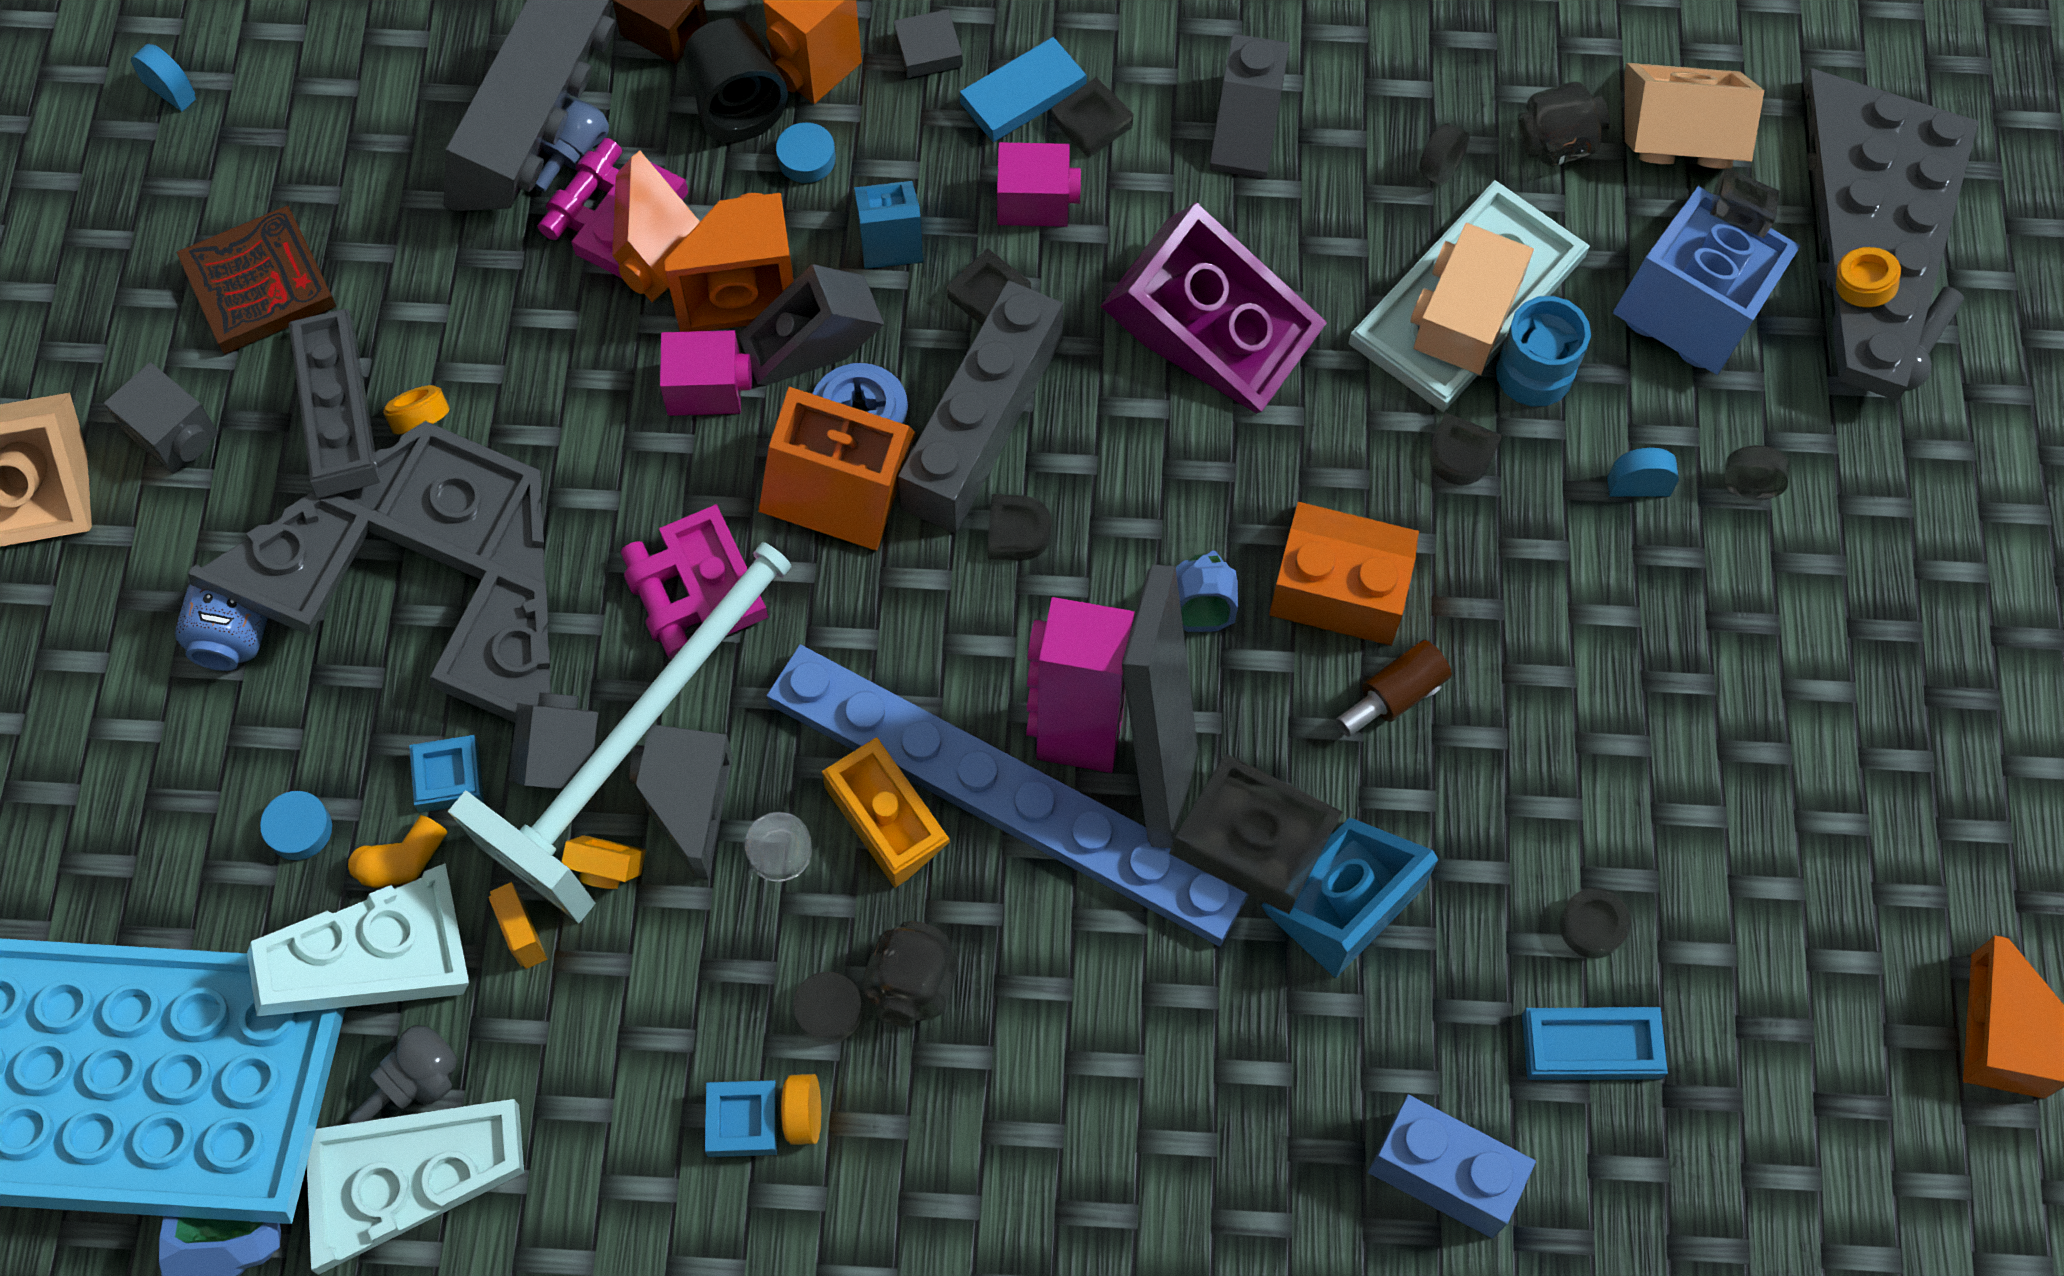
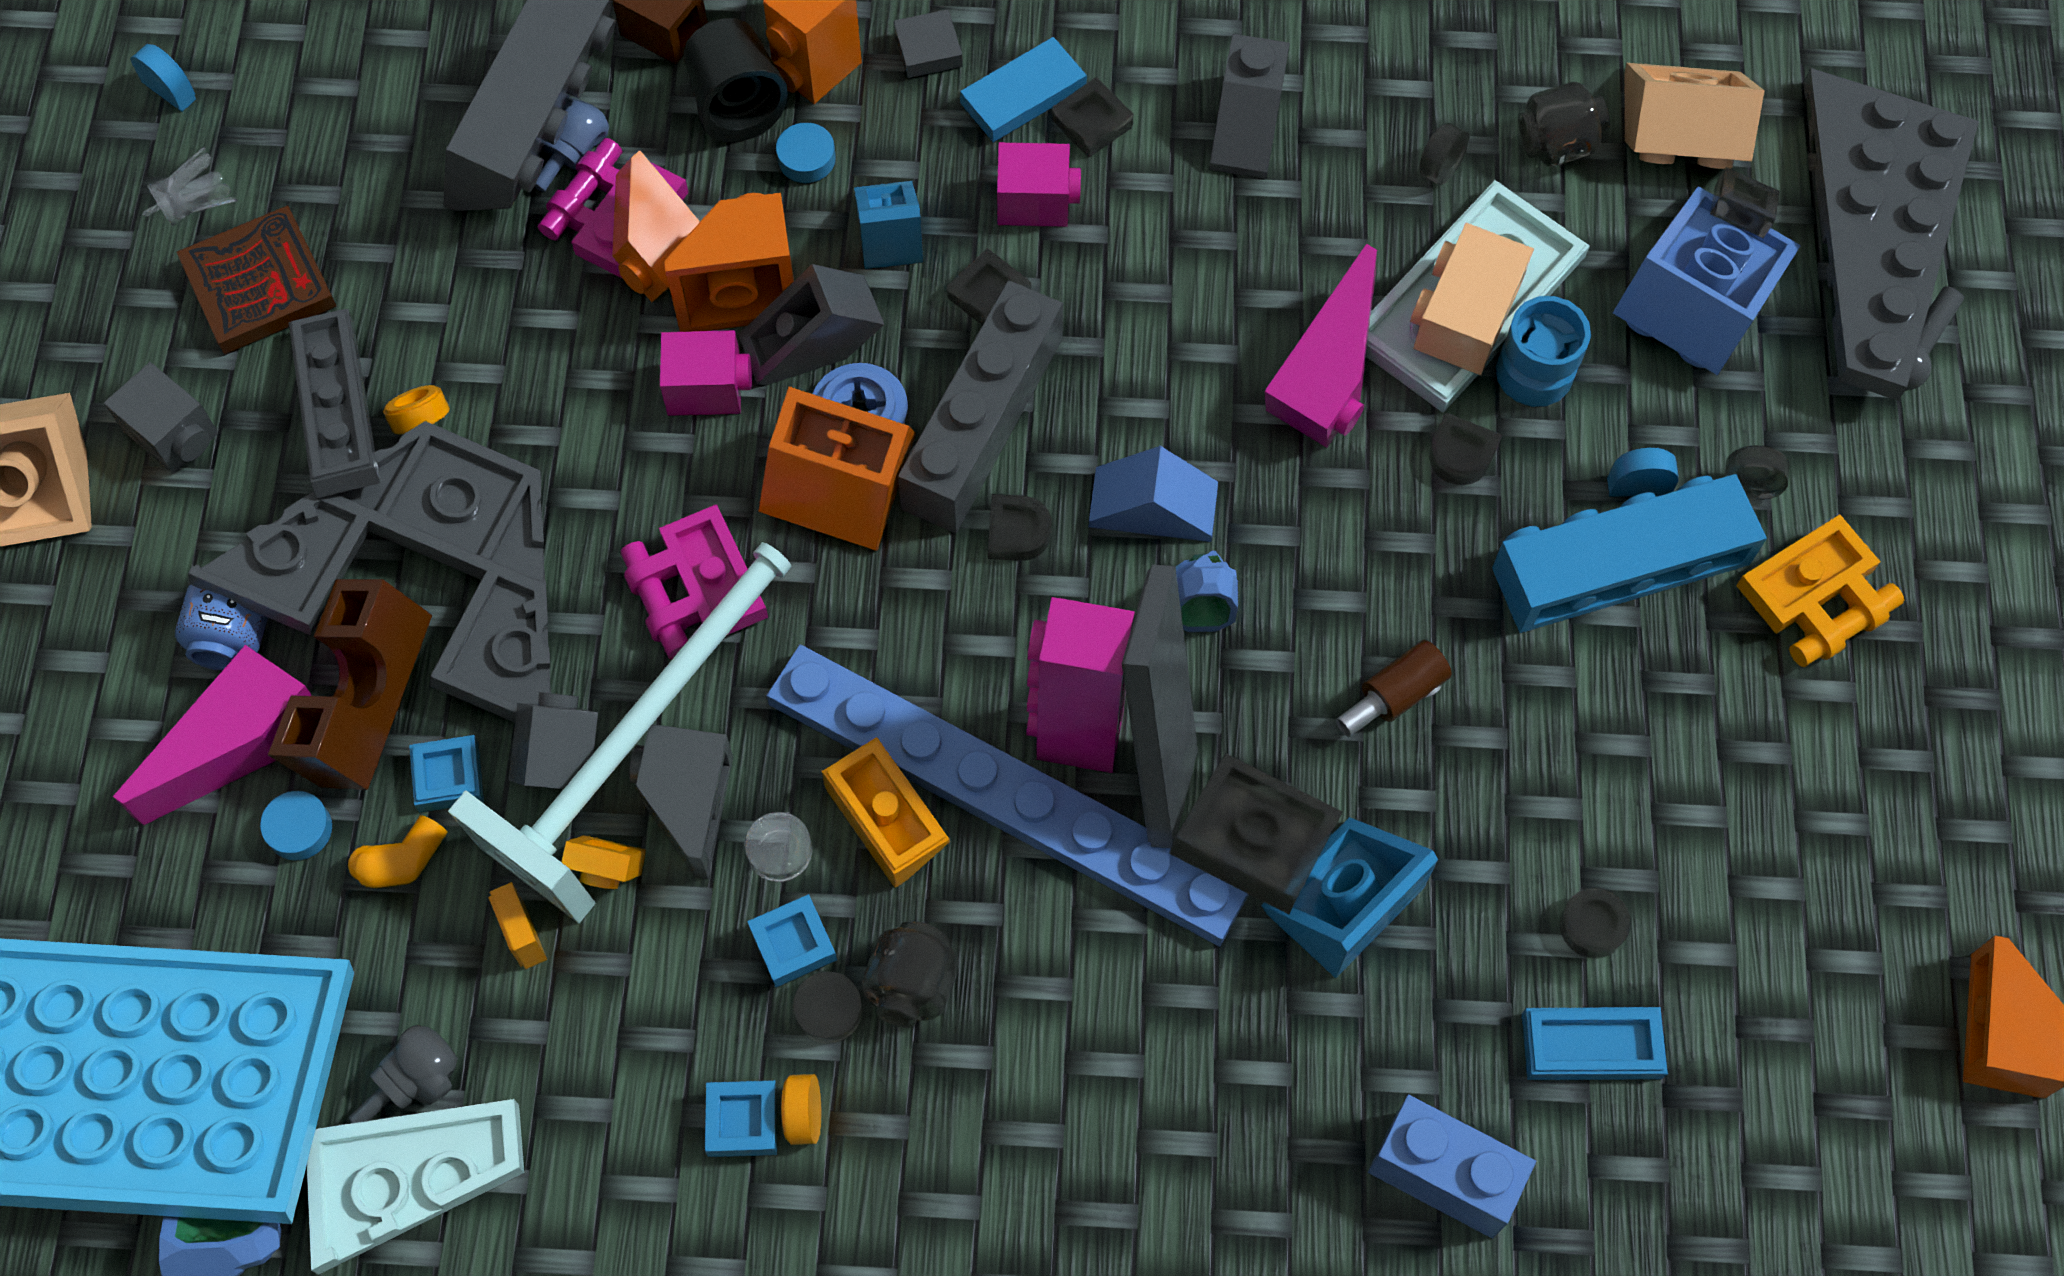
light aqua wing [247,863,469,1016] -> none
magenta slope [1100,202,1327,414] -> none
orange slope [1269,502,1419,646] -> none
light orange tile [1836,247,1901,307] -> none
none -> dark pink slope [113,645,312,825]
none -> clear piece [143,146,238,227]
none -> reddish brown arch [268,579,432,790]
none -> dark azure plate [747,894,837,988]
none -> medium blue slope [1088,446,1218,542]
none -> dark pink slope [1264,244,1377,448]
none -> dark azure brick [1492,474,1767,633]
none -> light orange plate [1736,514,1904,667]

